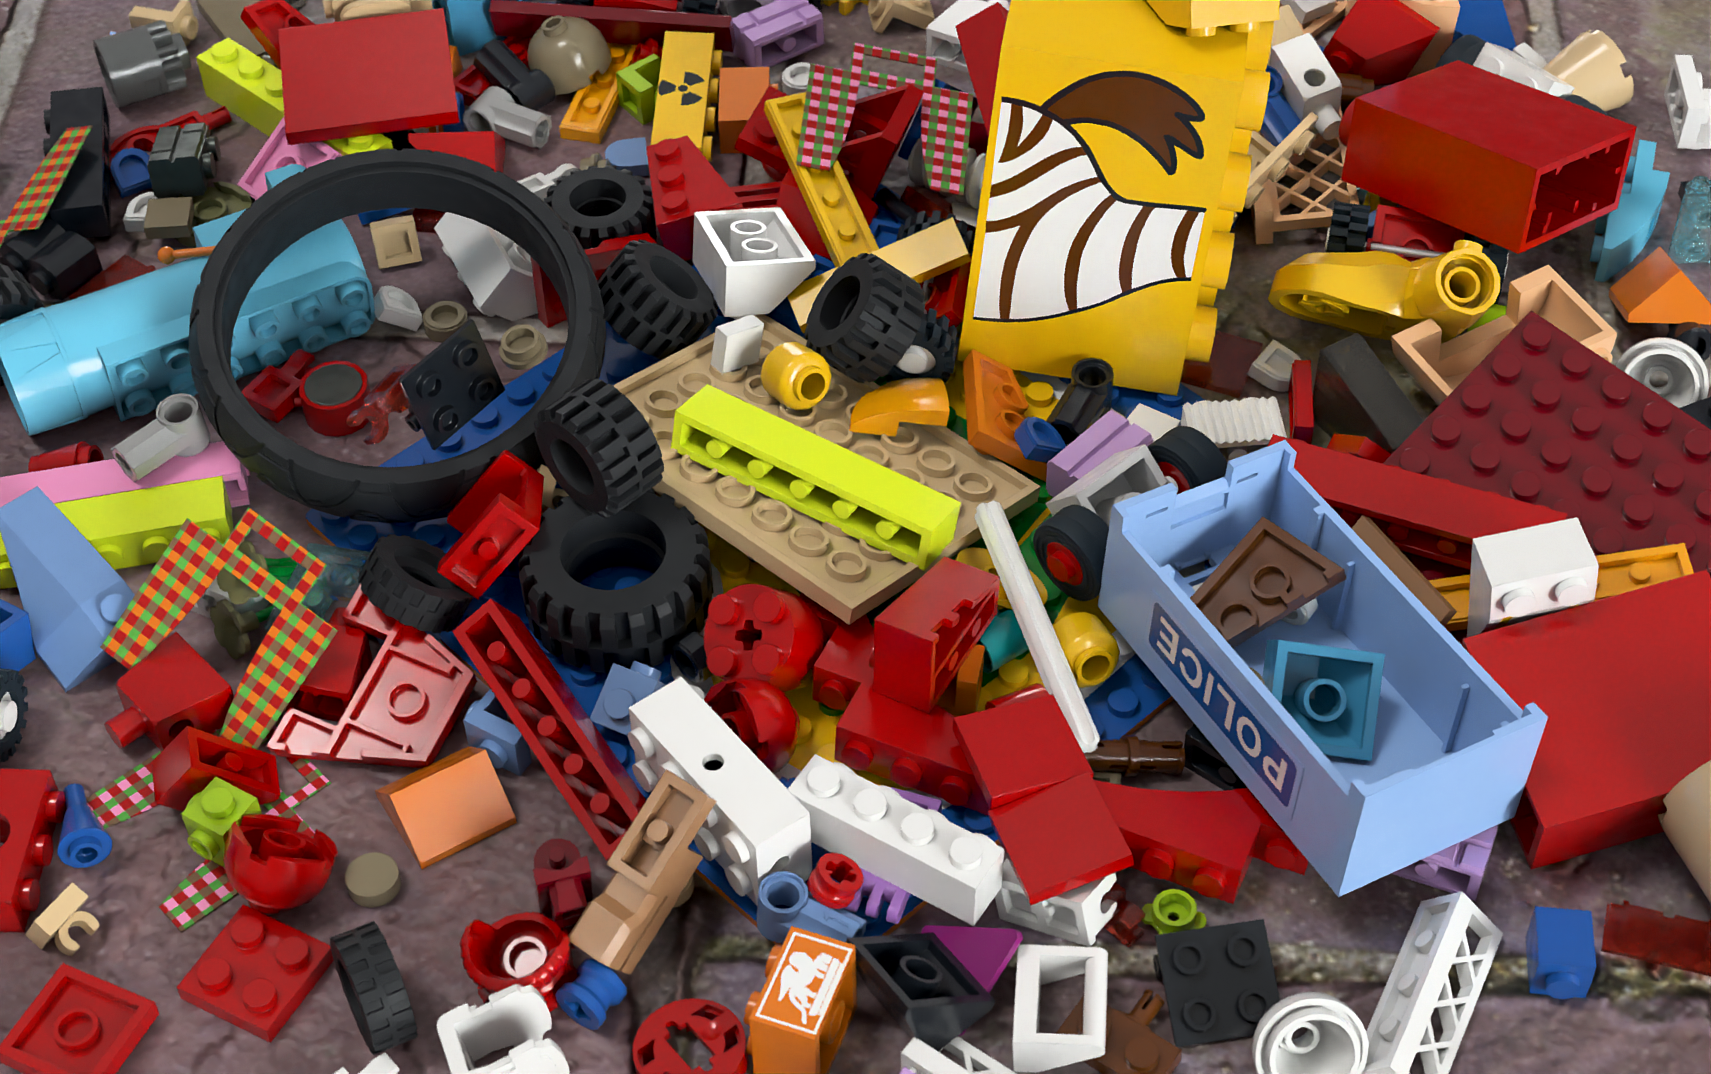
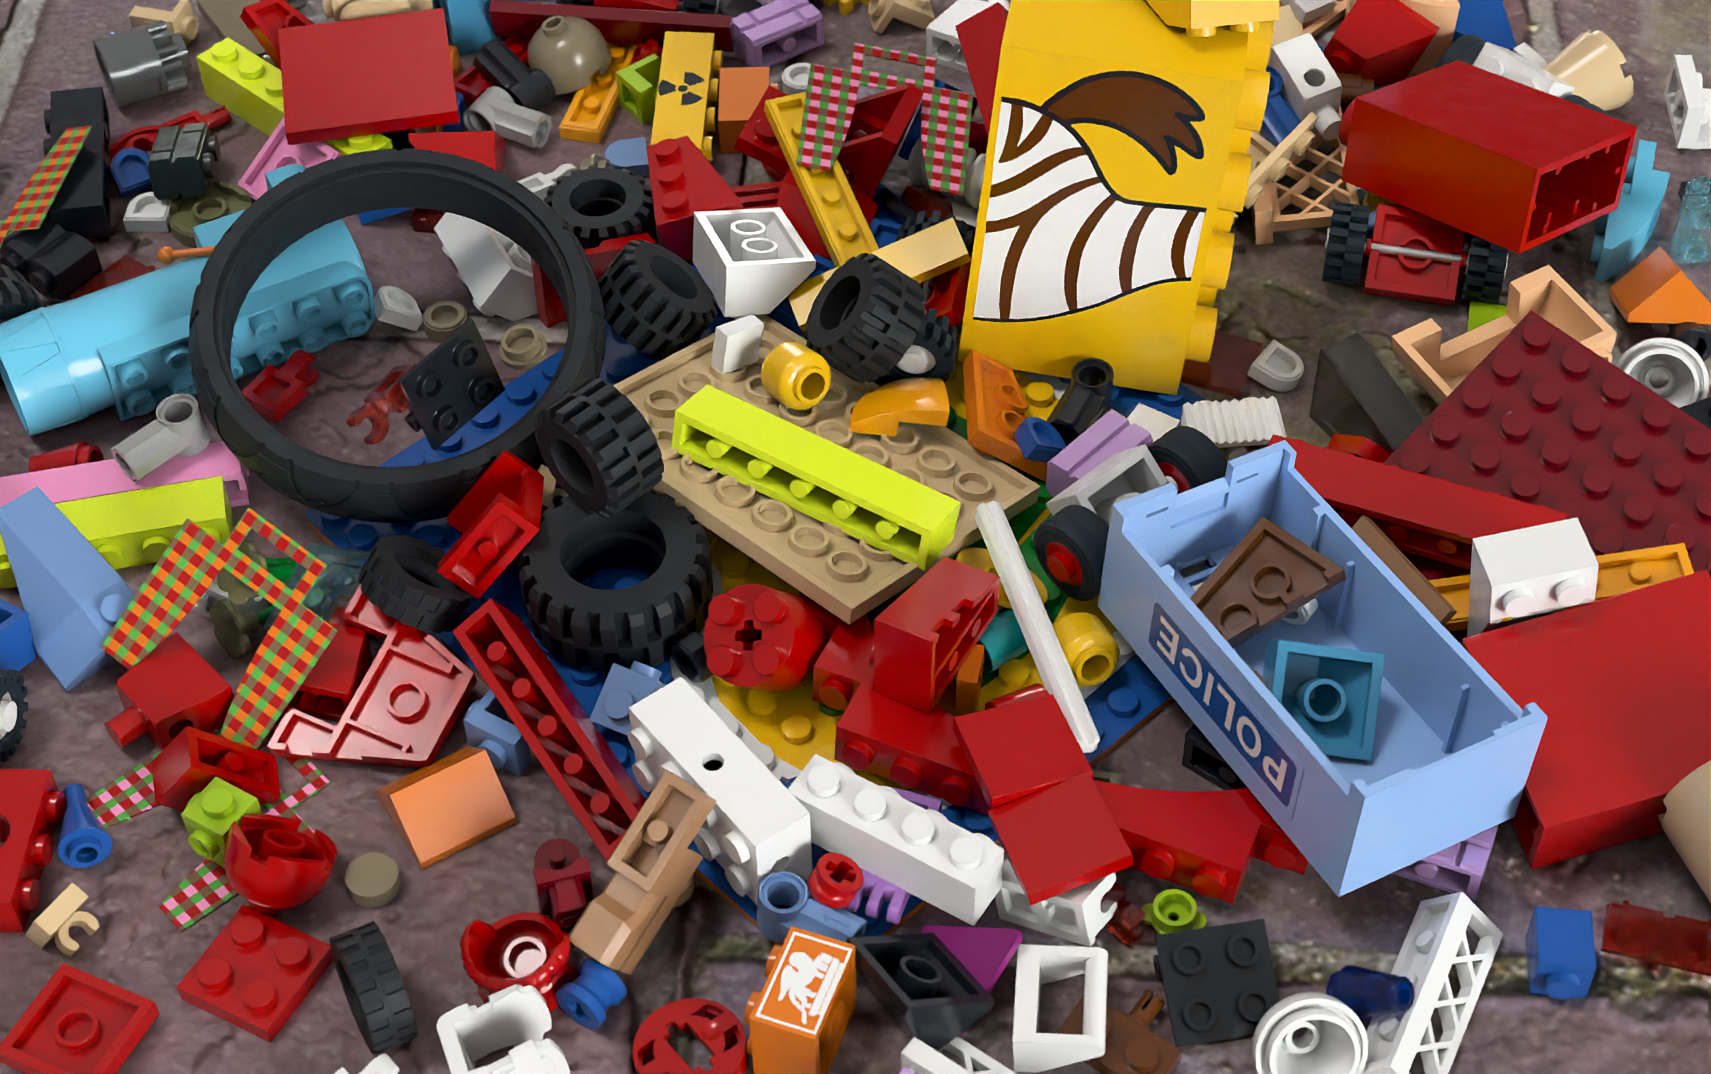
dark tan tile [143,197,195,239] -> none
piece [294,360,379,437] -> none
tan tile [369,215,422,269] -> none
red cylinder [704,678,800,774] -> none
reddish brown pin [1084,735,1185,777] -> none
yellow piece [1267,240,1500,344] -> none
red tile [1288,360,1314,444] -> none
none -> clear blue cone [1326,965,1414,1020]

